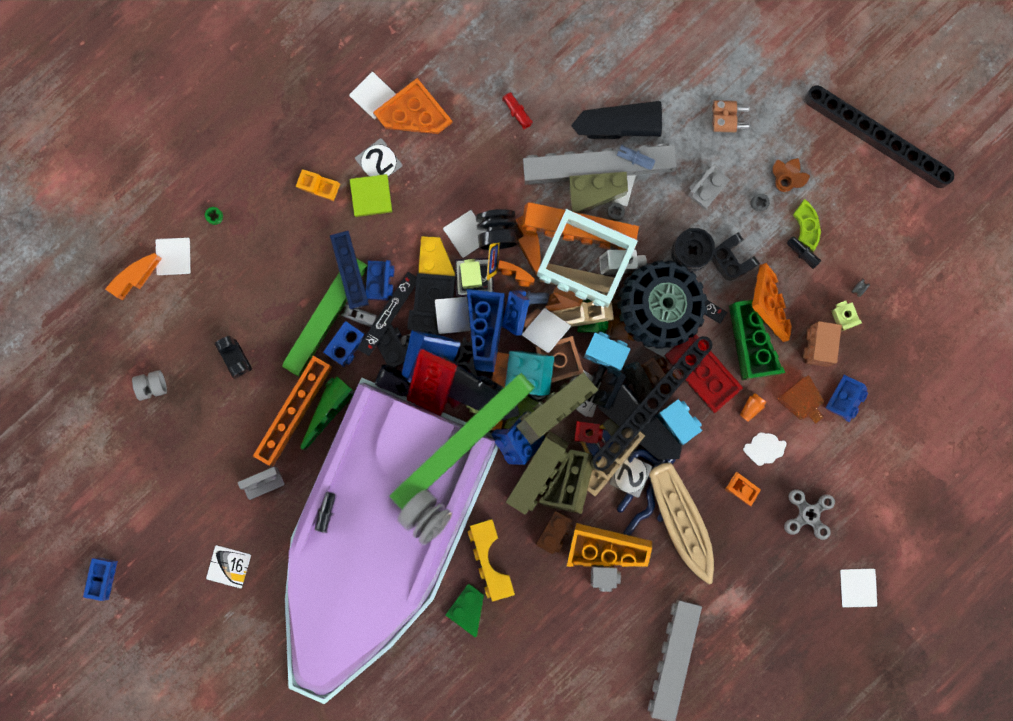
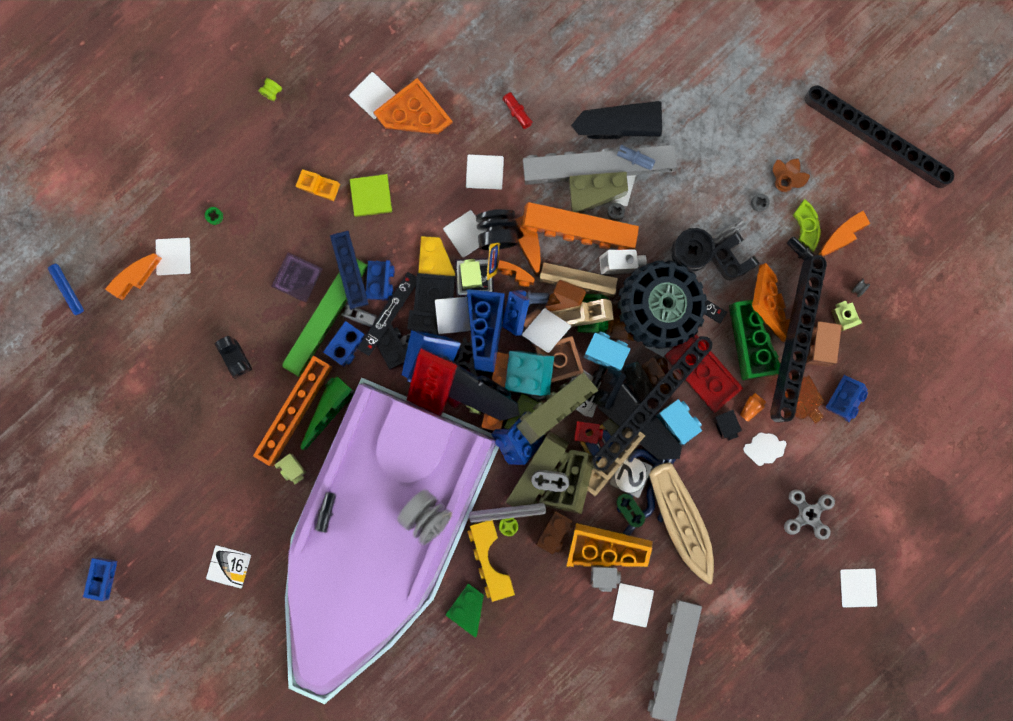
light grey wheel [132,370,167,401] -> none
light grey bracket [238,467,284,500] -> none
sticker [355,138,403,177] -> none
black piece [375,364,411,396] -> none
bright green beam [389,373,535,510] -> none
light aqua window [537,209,638,308] -> none
light grey bracket [688,163,730,210] -> none
nougat piece [712,100,750,133] -> none
orange slope [725,472,761,506] -> none
none -> blue axle [48,264,84,315]
none -> lime wheel [258,78,282,101]
none -> clear purple tile [271,253,323,303]
none -> yellowish green brick [274,454,306,484]
none -> white sticker [466,155,504,189]
none -> light grey axle [469,503,546,523]
none -> lime wheel [499,518,518,536]
none -> light grey beam [532,470,569,492]
none -> white sticker [612,583,654,627]
none -> dark green beam [616,493,645,527]
none -> light grey axle [713,219,747,246]
none -> black brick [713,410,742,441]
none -> black beam [770,255,827,423]
none -> orange slope [818,211,870,257]

